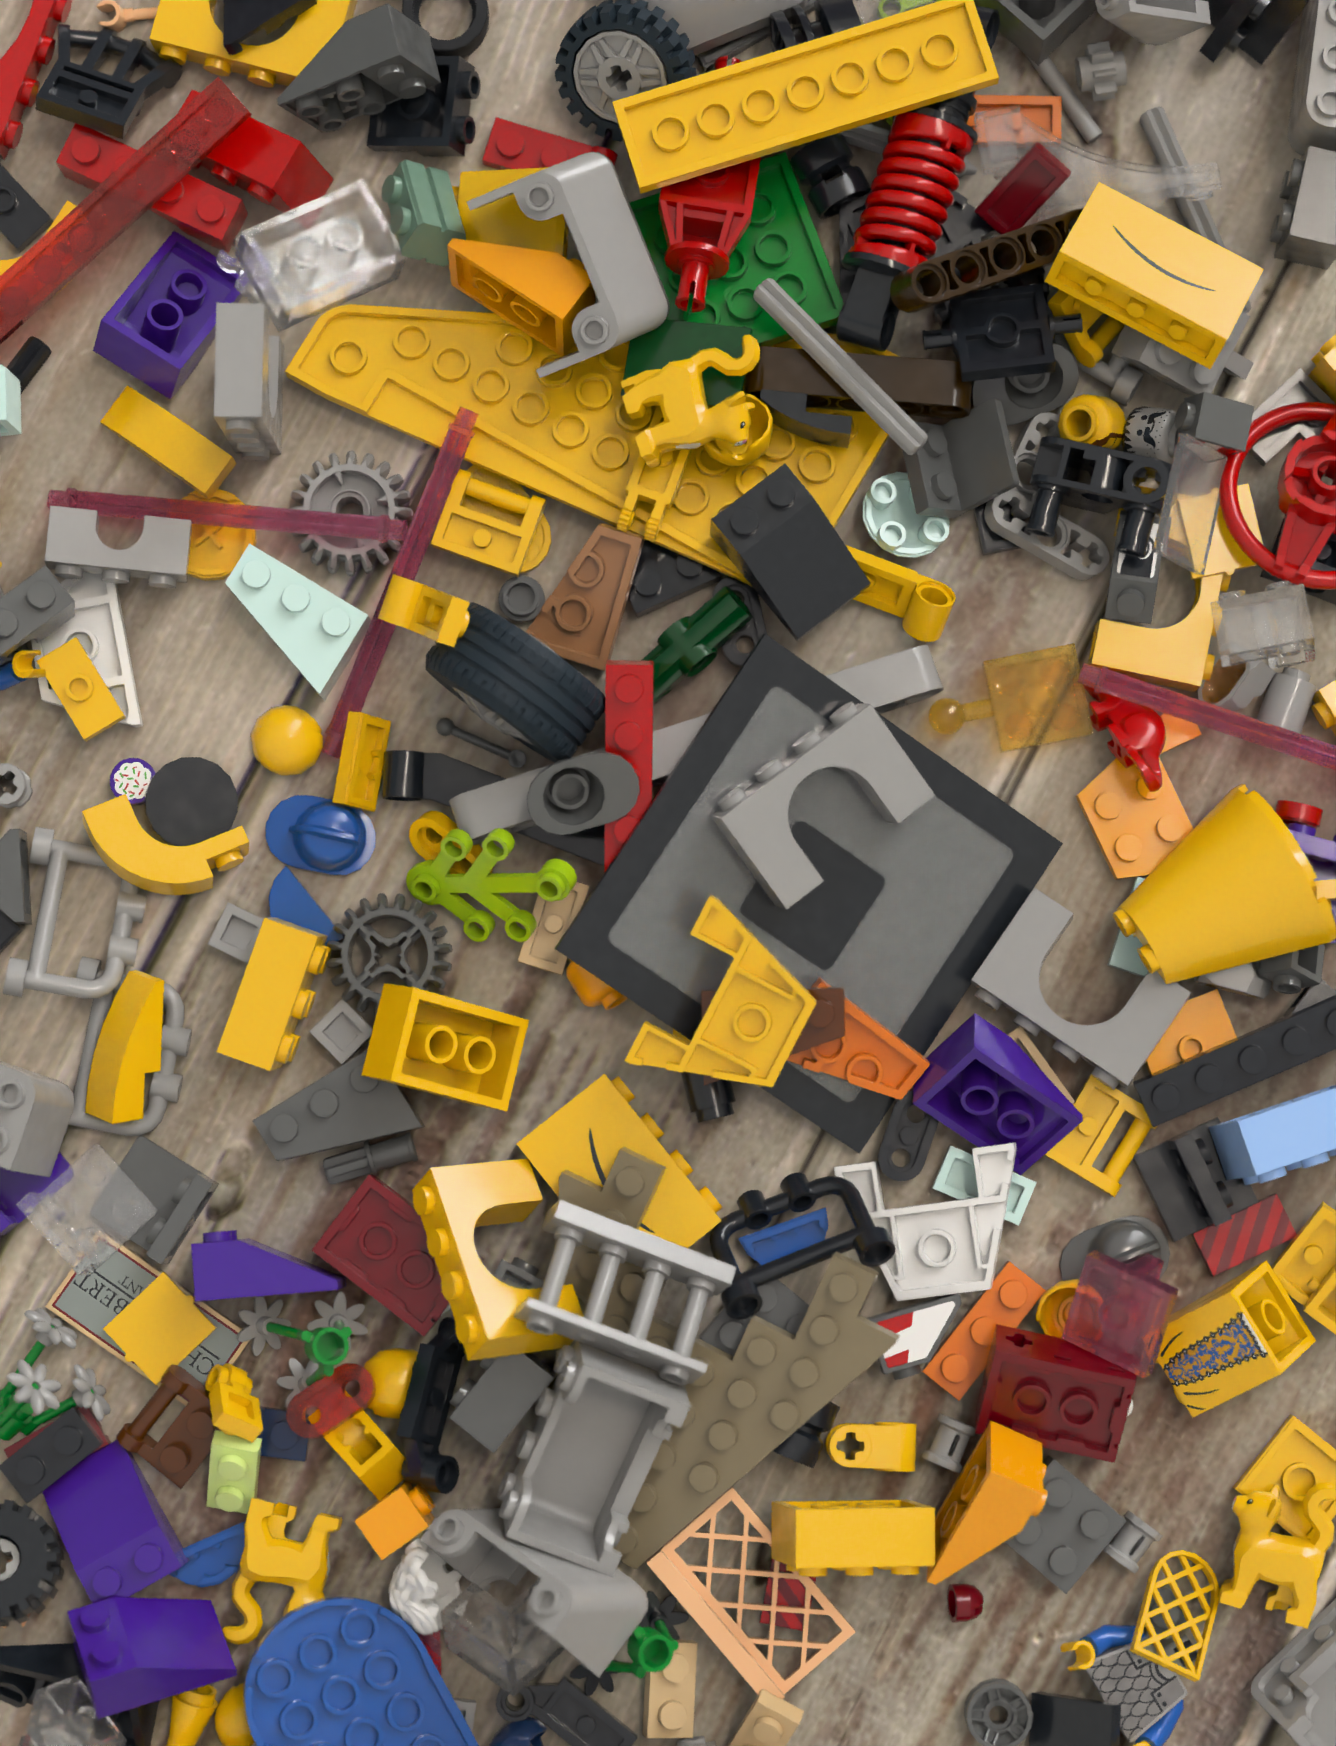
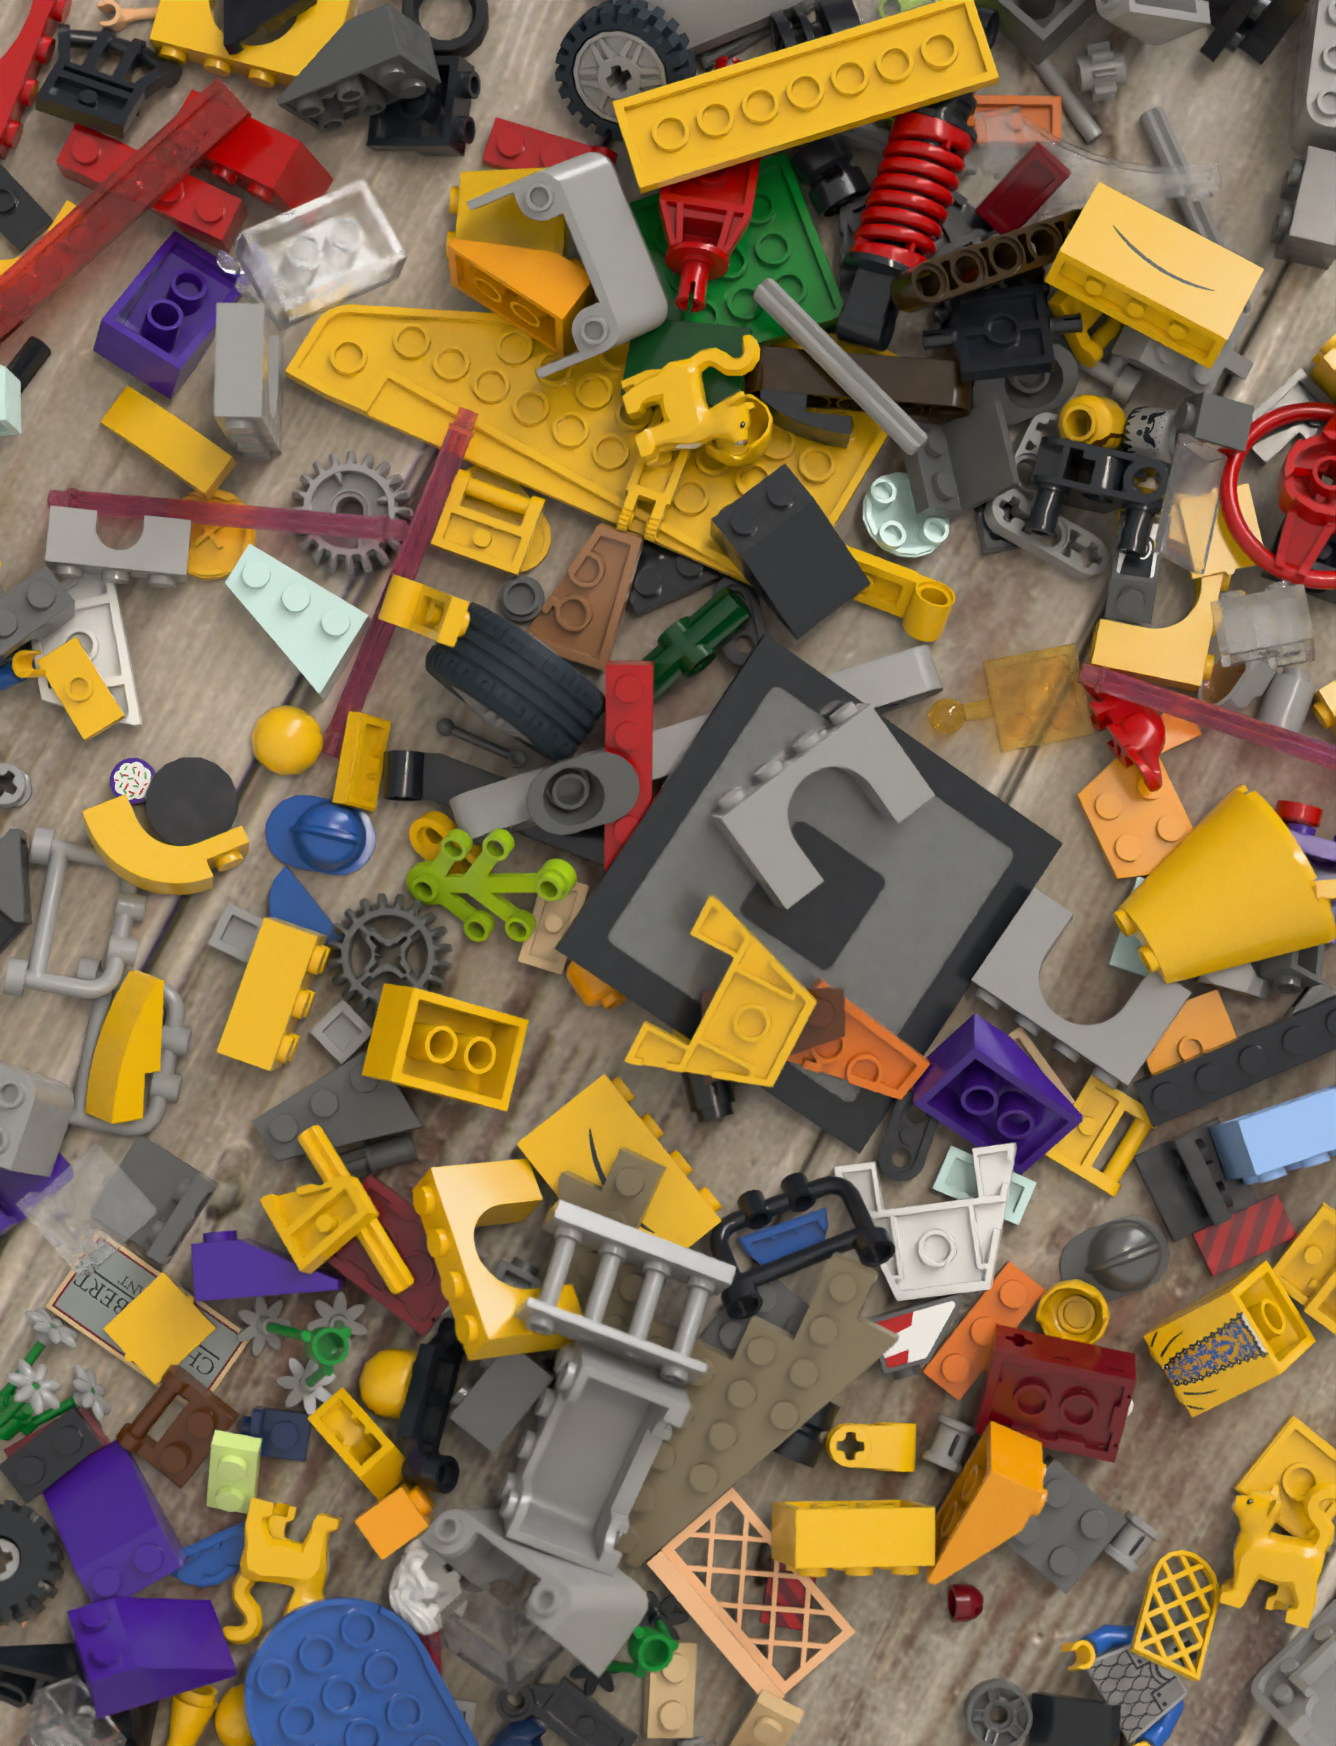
yellow plate [205,1363,263,1442] -> none
clear red plate [286,1363,376,1439] -> none
sand green brick [381,159,466,267] -> none
clear pink bracket [1061,1250,1179,1378] -> none
none -> yellow wing [260,1175,379,1274]
none -> yellow axle [298,1125,414,1294]

